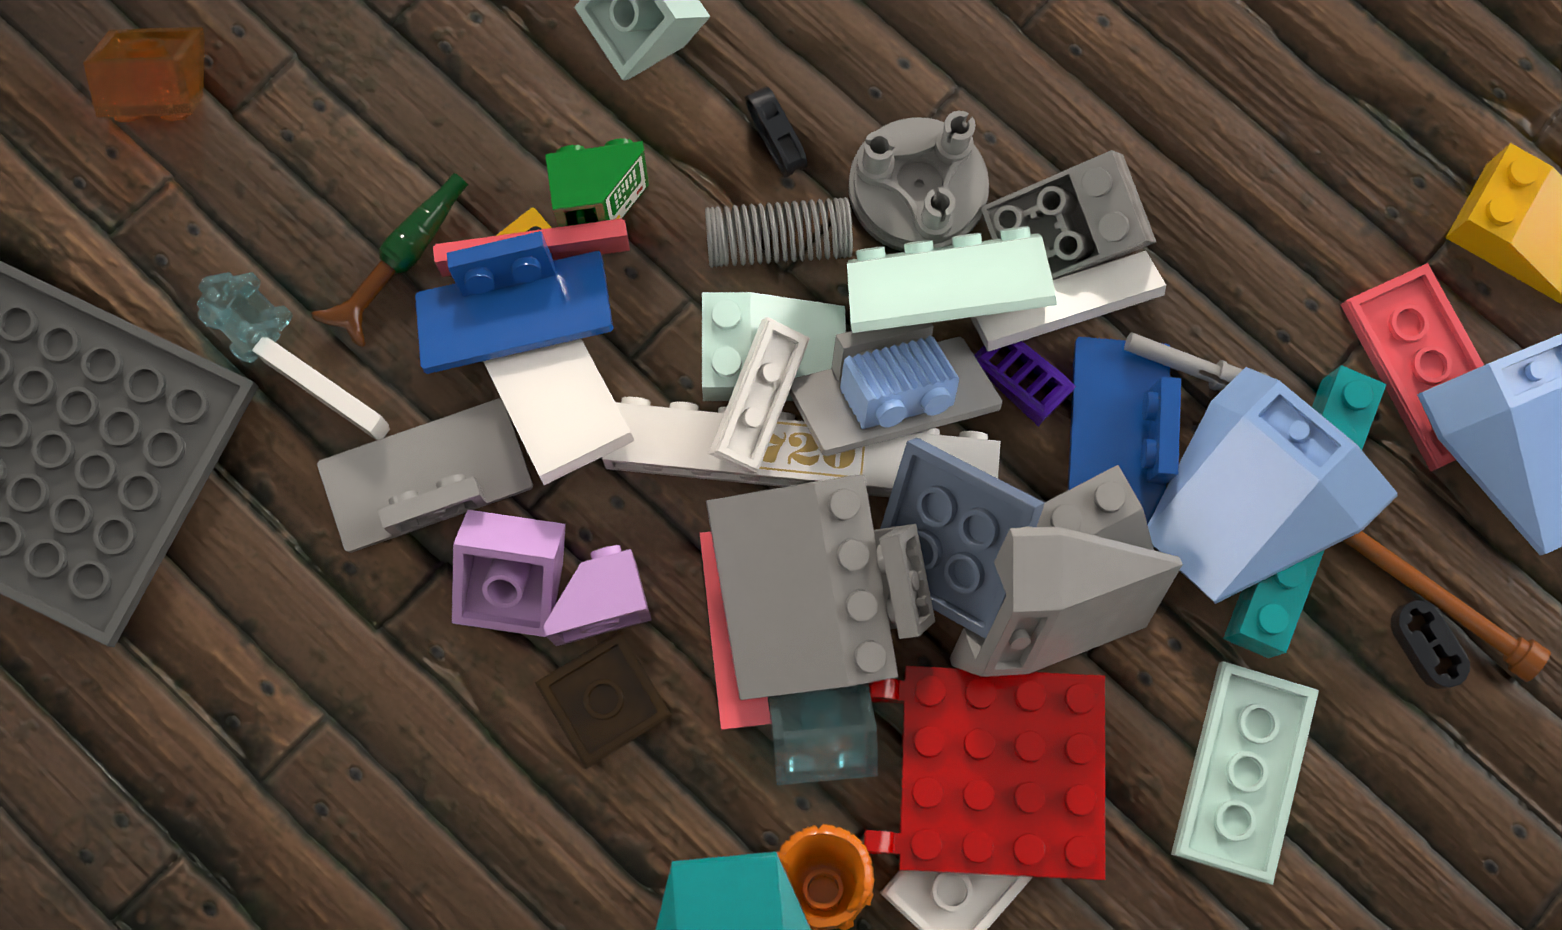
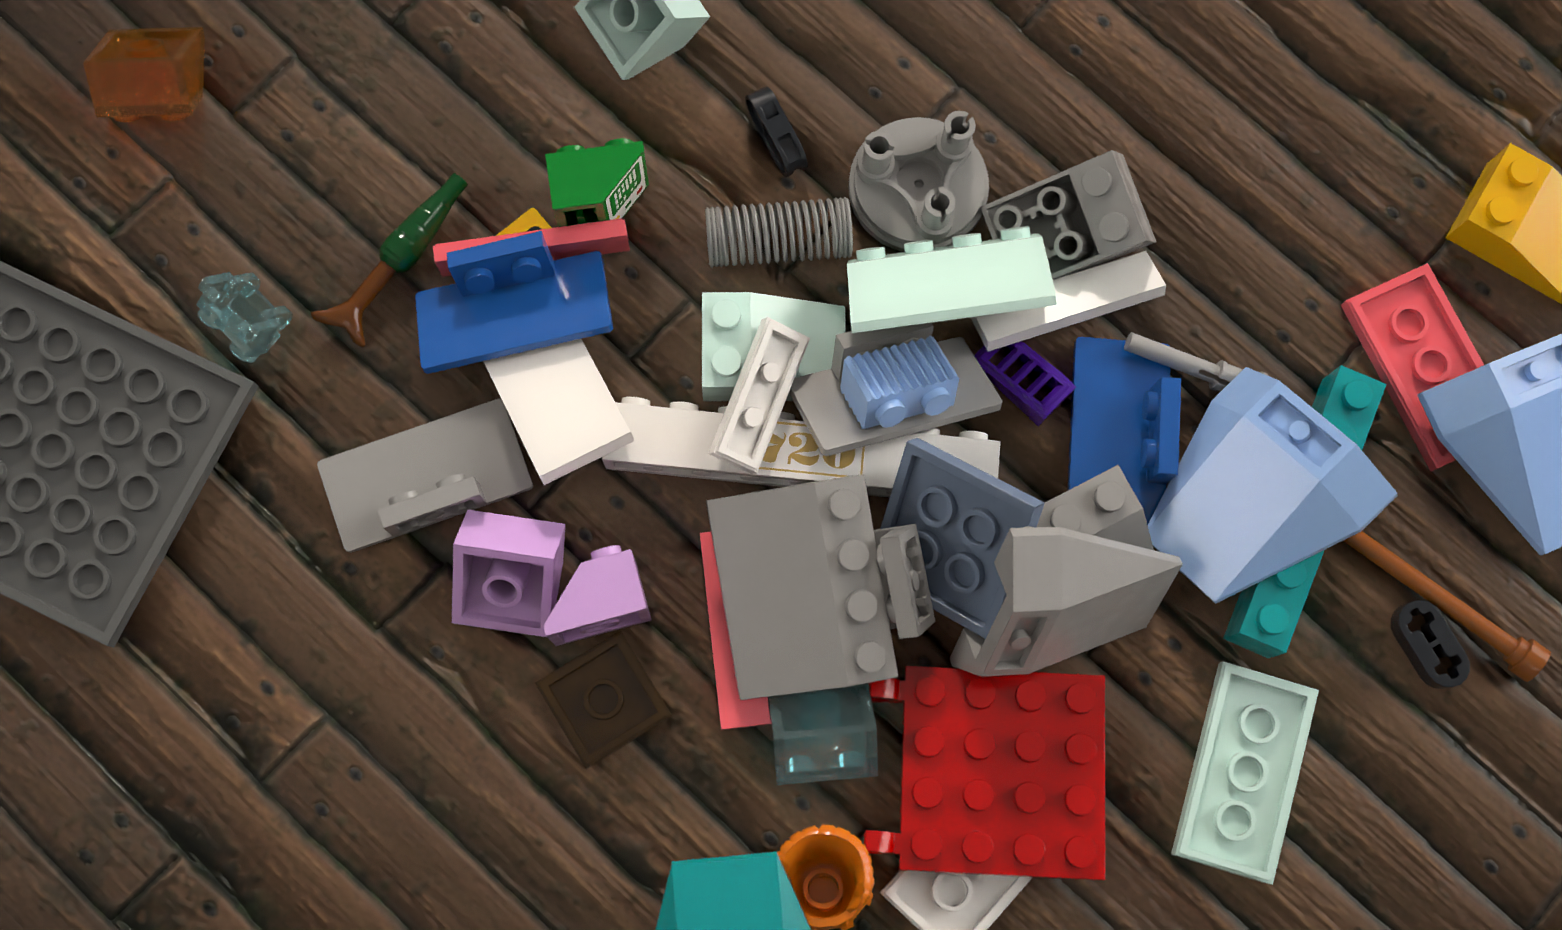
white tile [252,336,390,440] -> none

